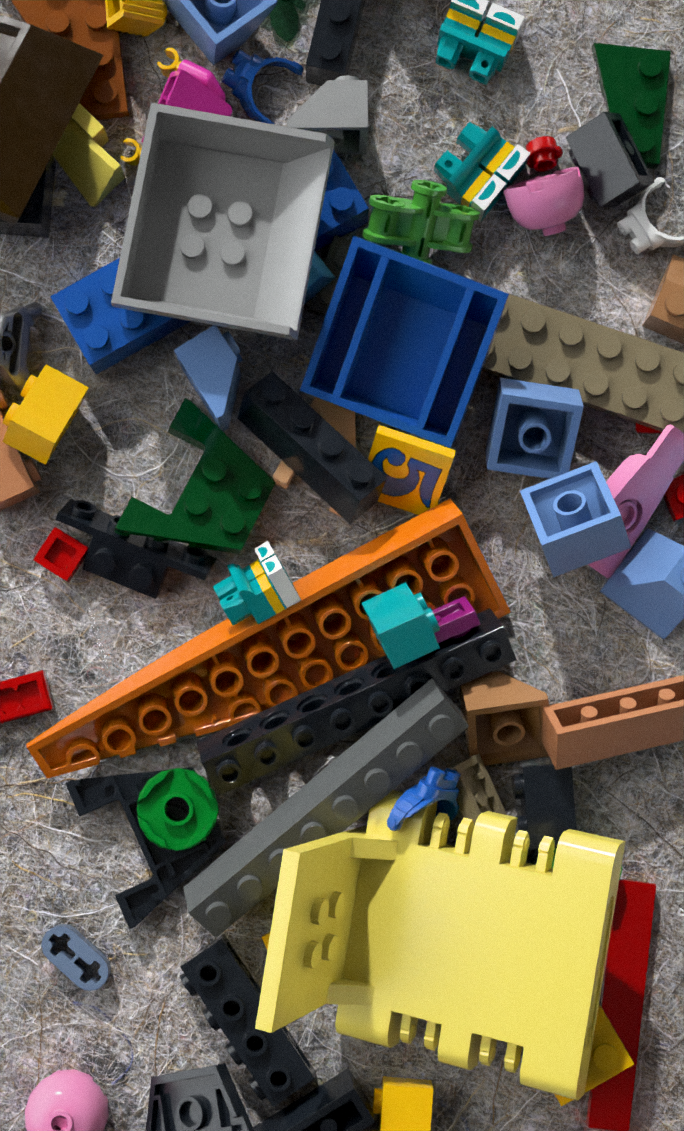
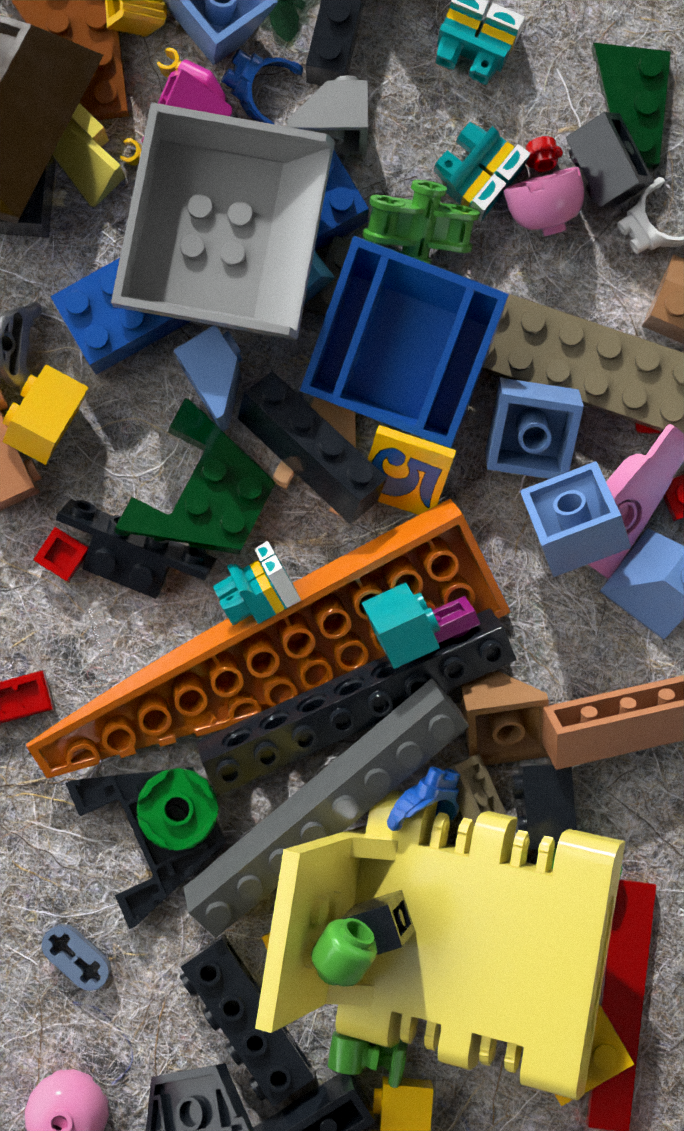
none -> bright green head [311,918,377,986]
none -> bright green leg [327,1031,408,1088]
none -> black brick [340,890,415,955]

